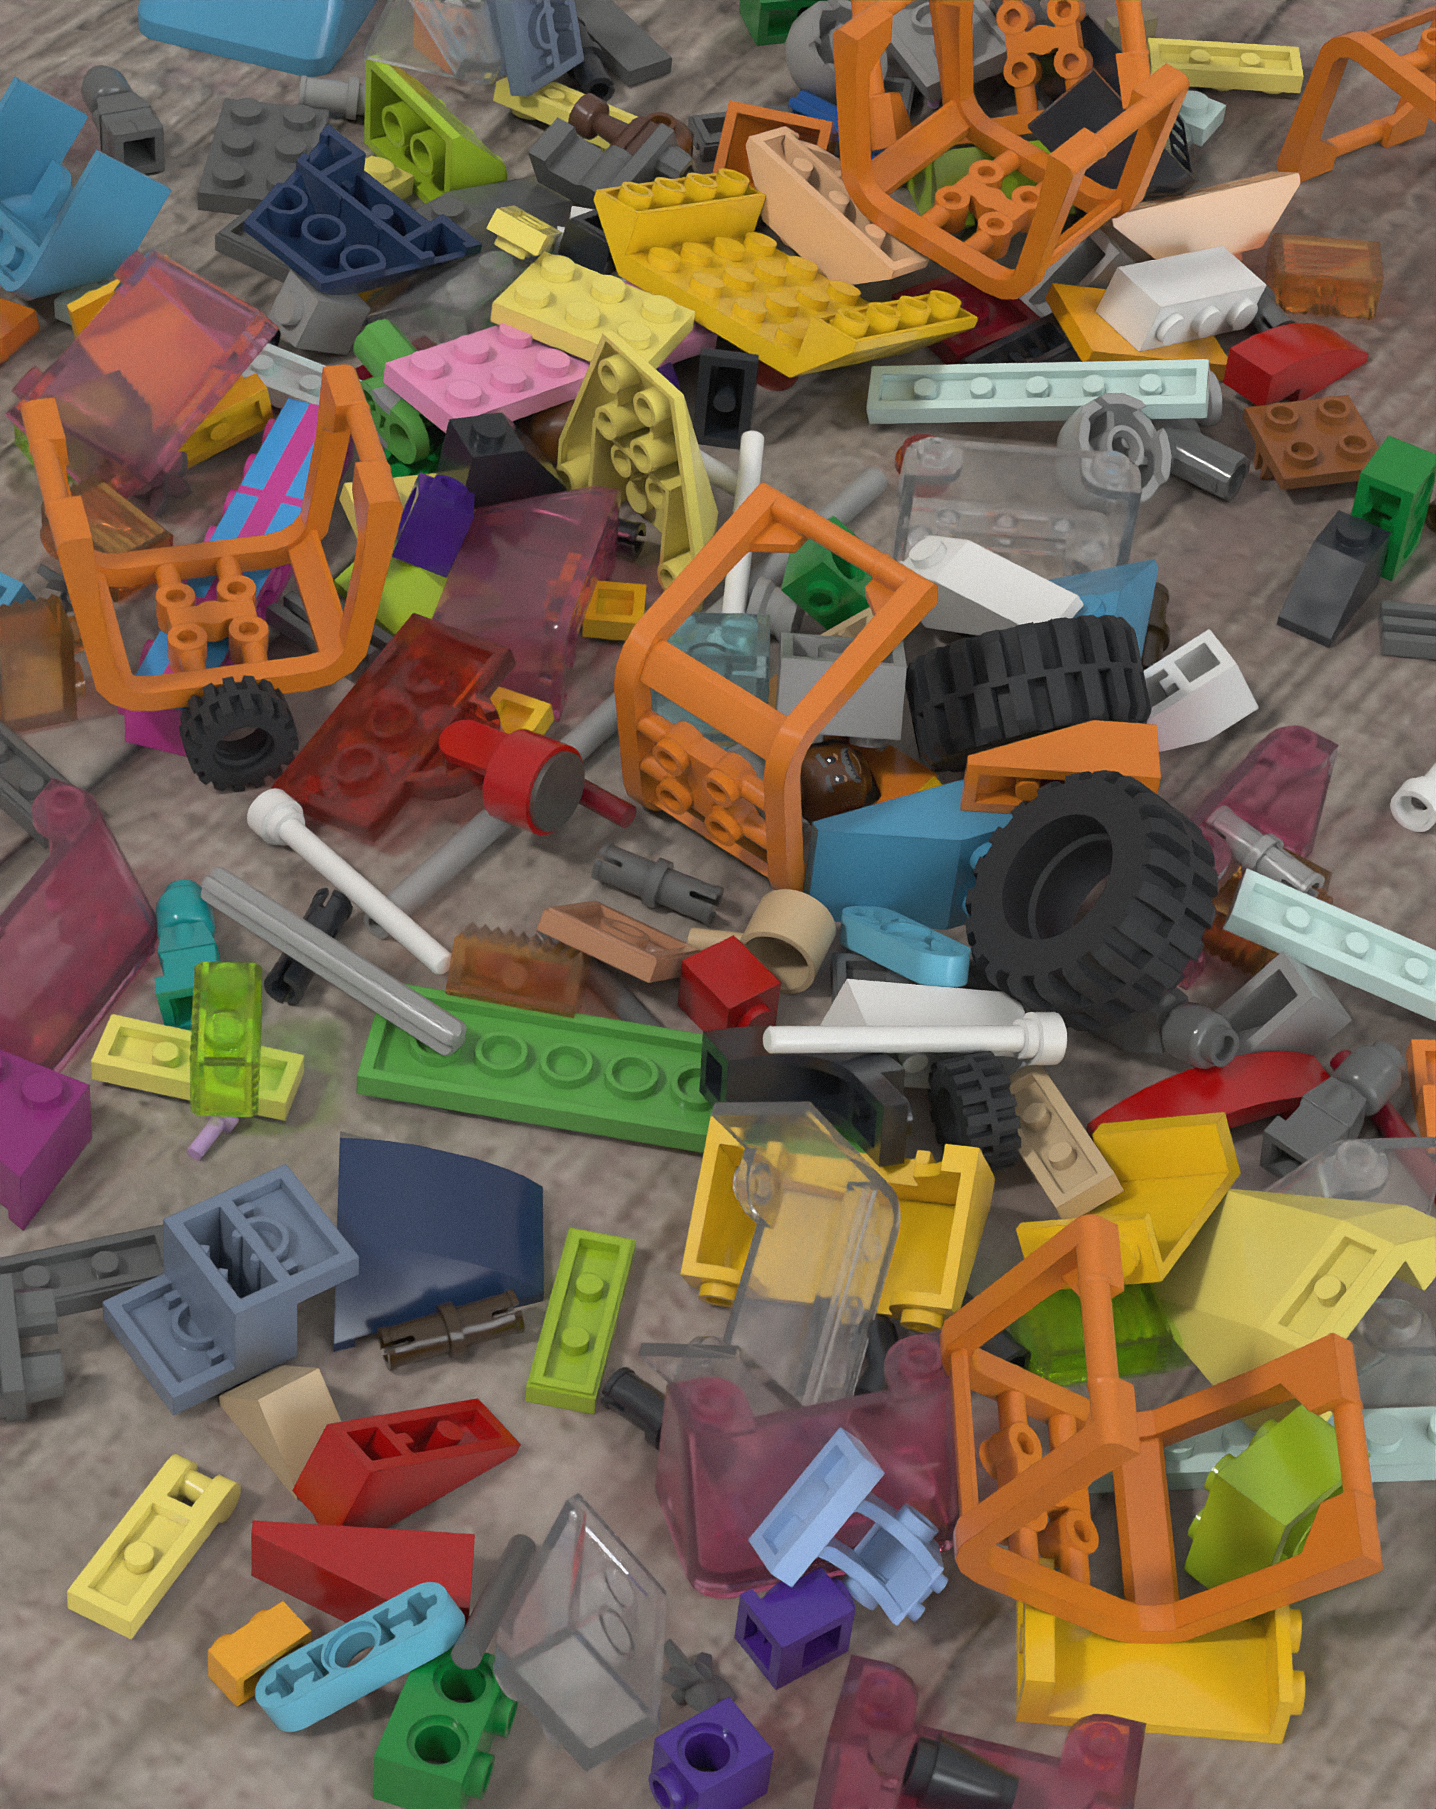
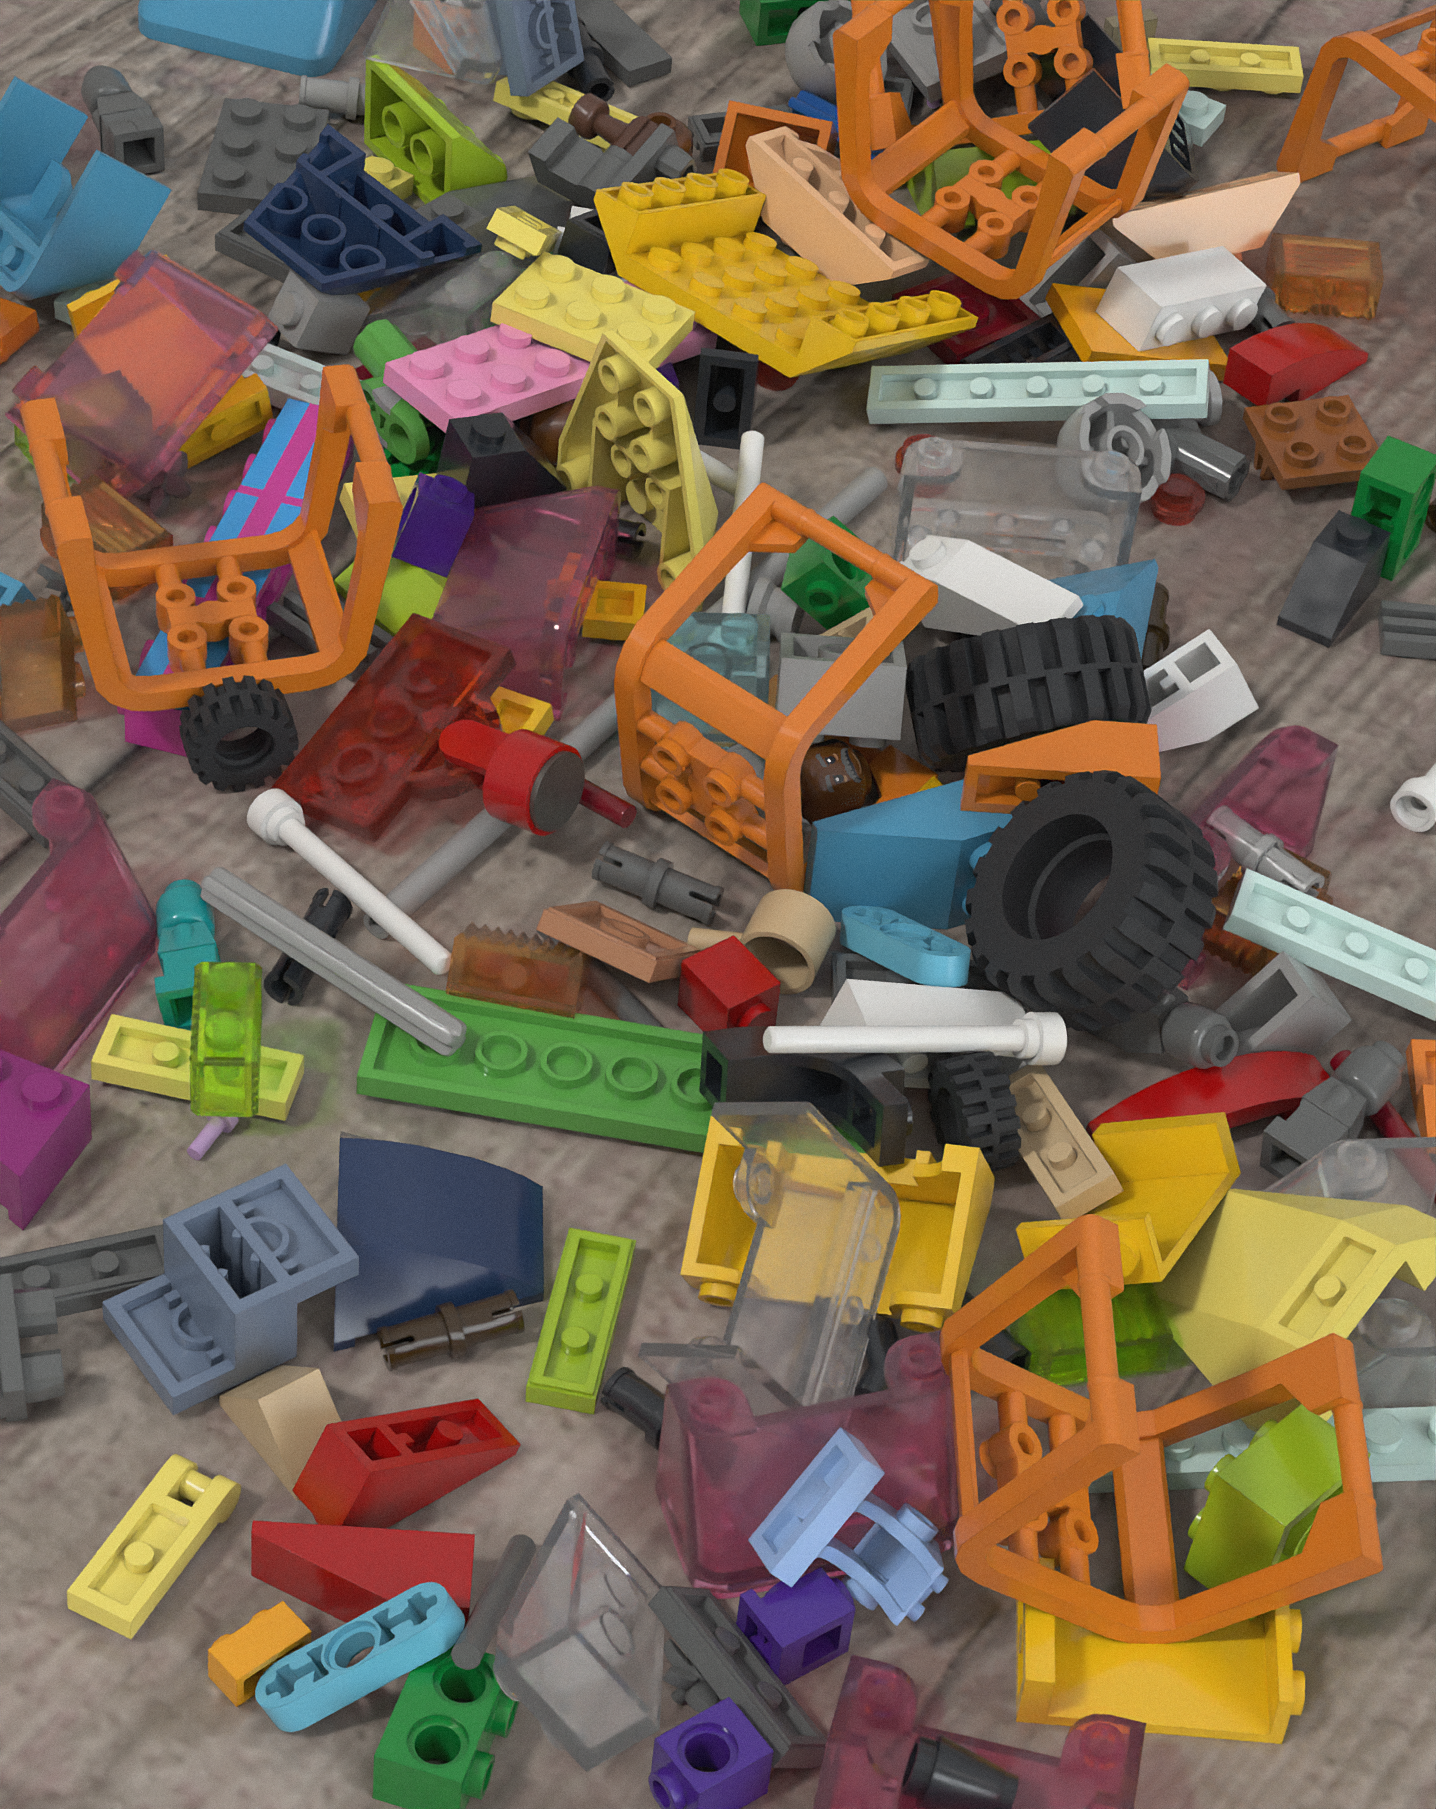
none -> dark grey tile [648,1586,832,1769]
none -> clear red plate [1148,474,1206,526]

